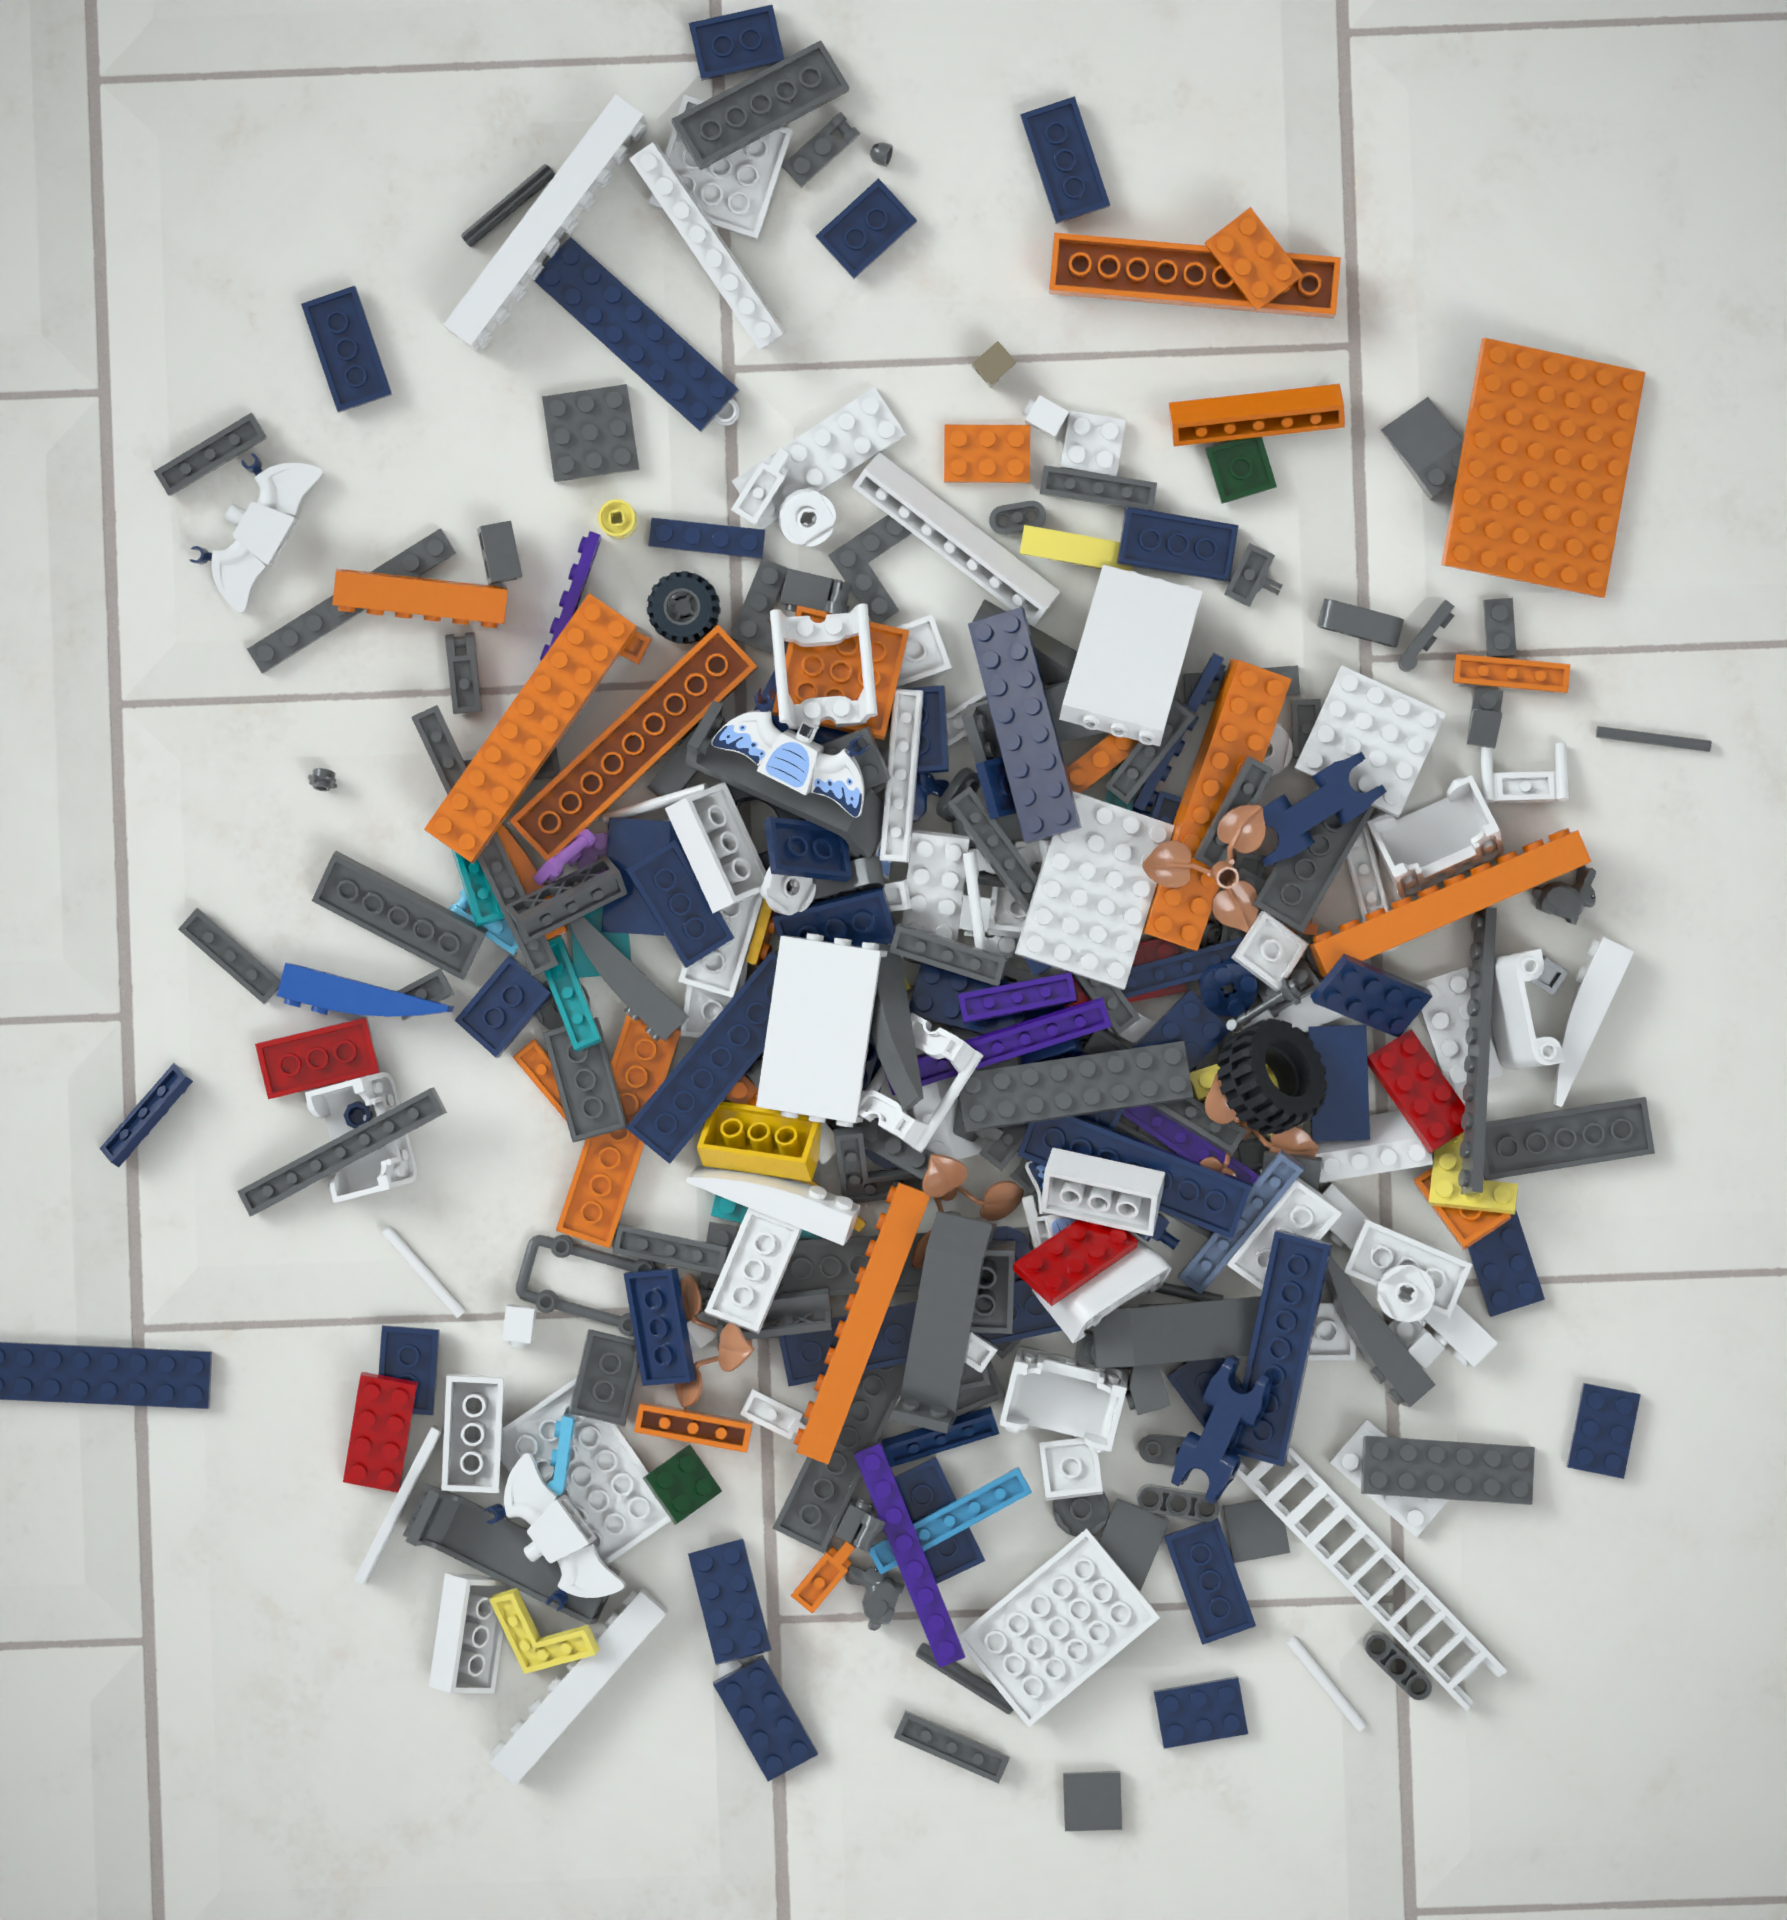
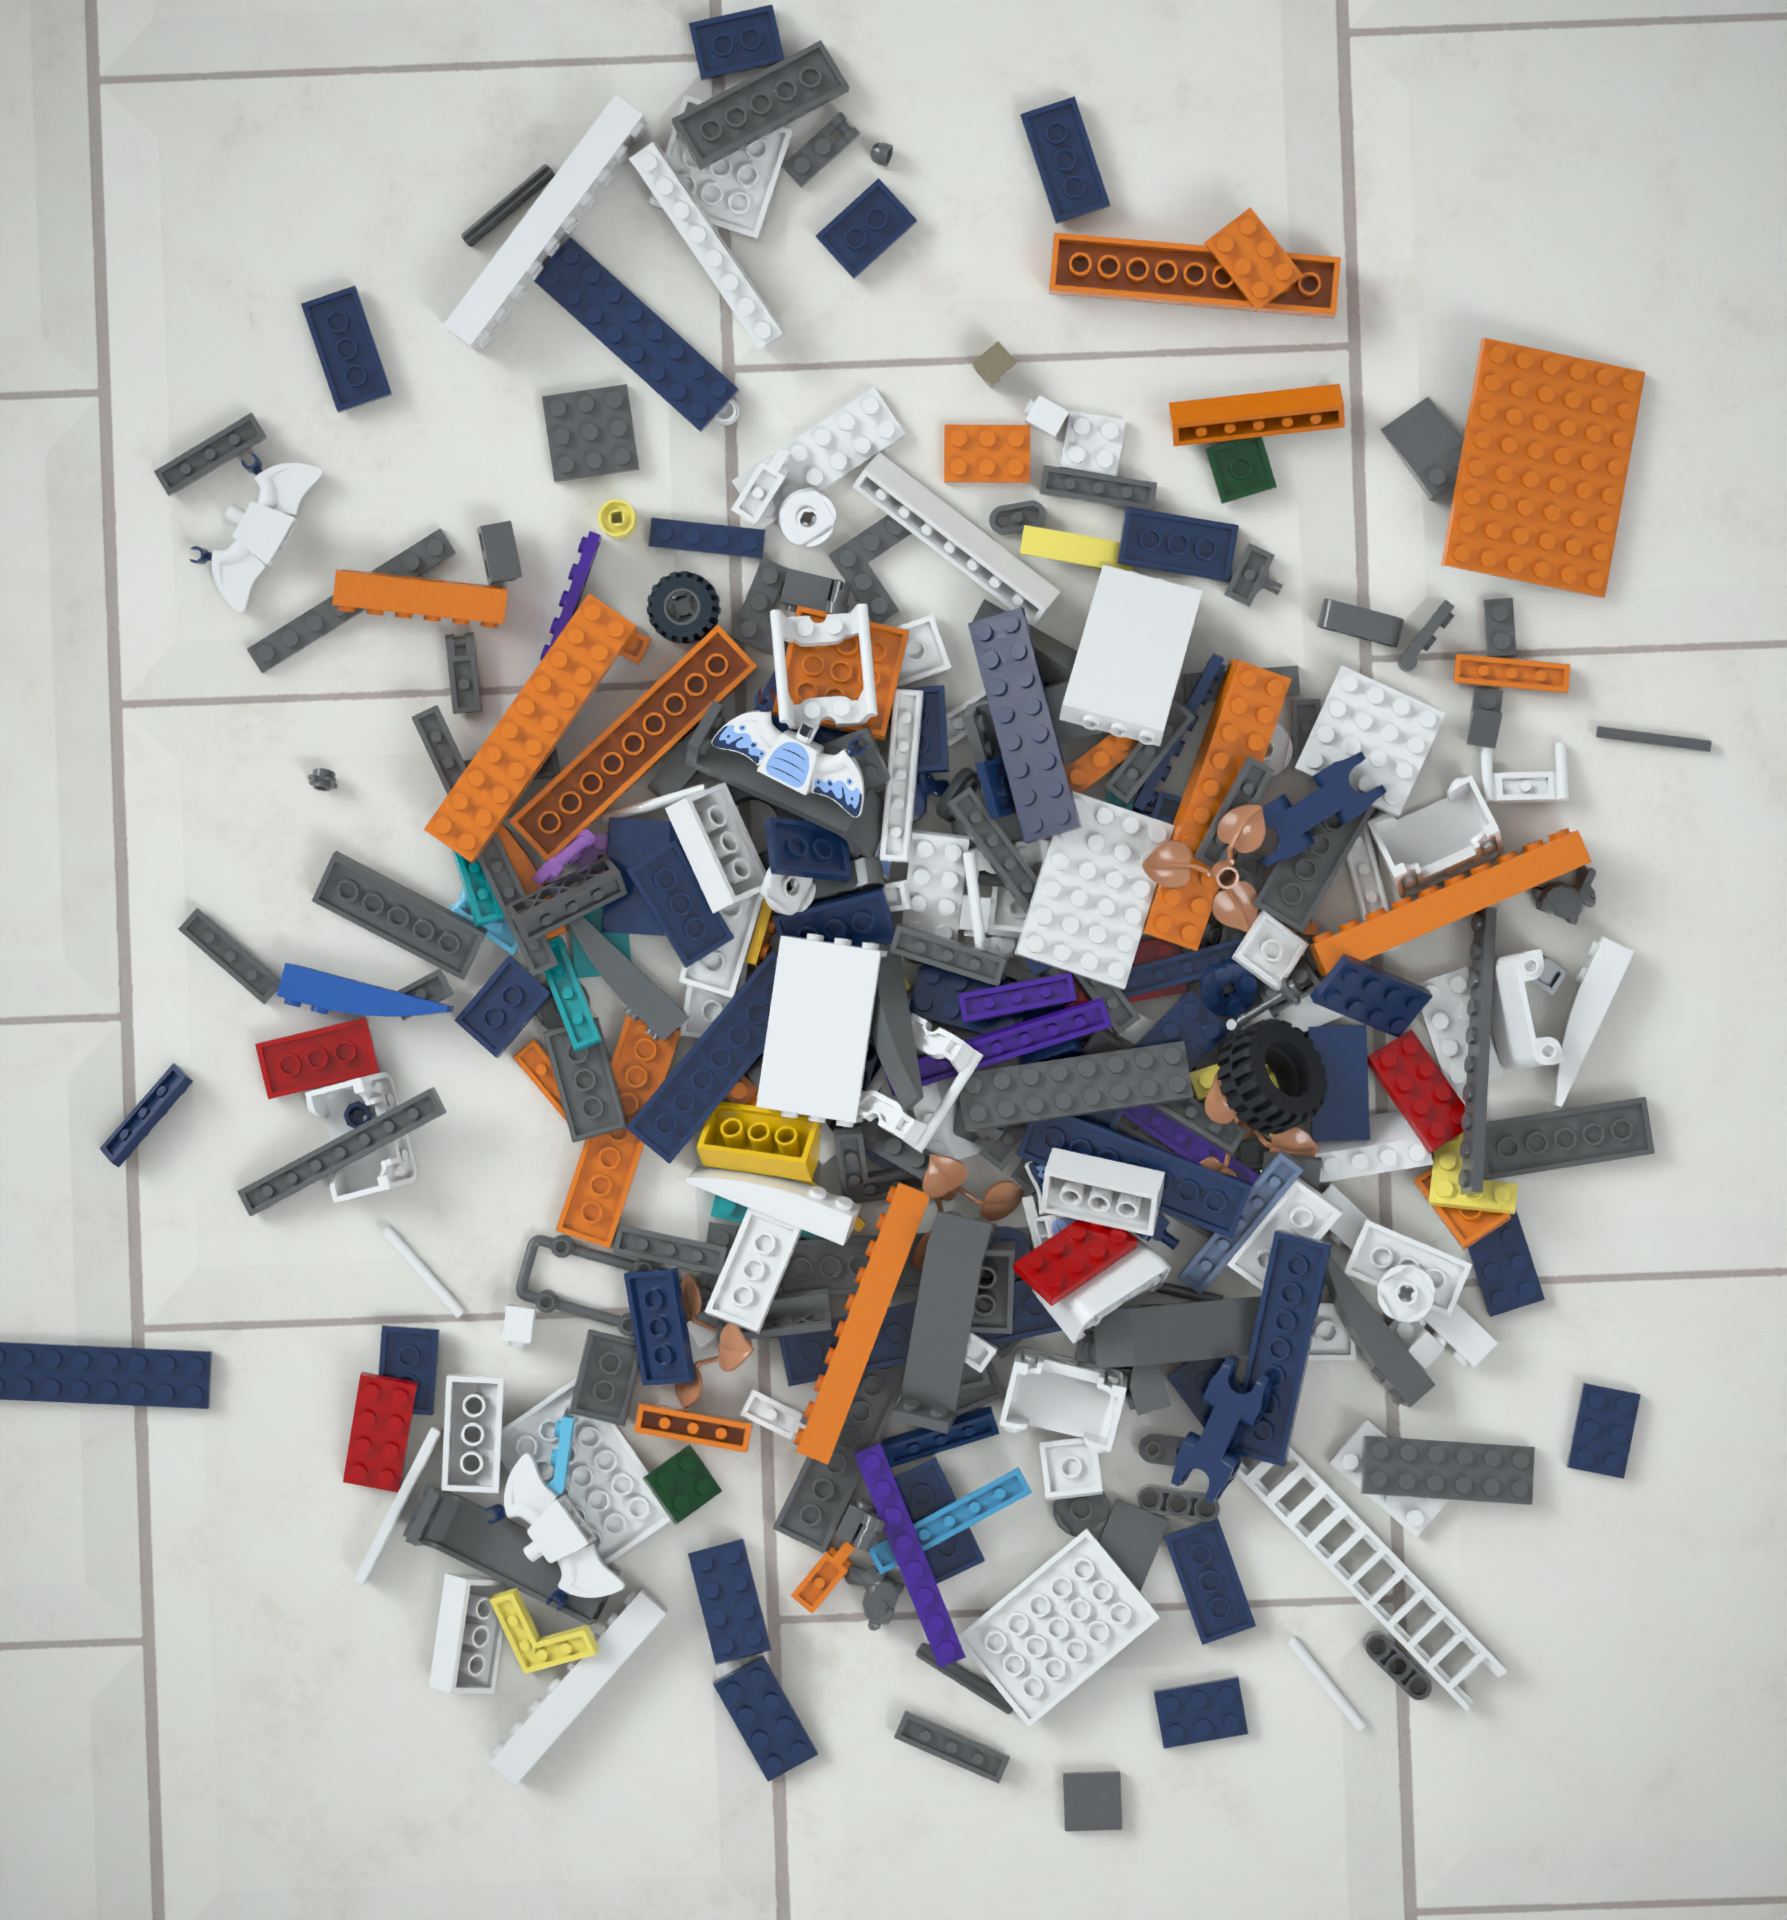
dark grey tile [1223,1499,1290,1563] -> none

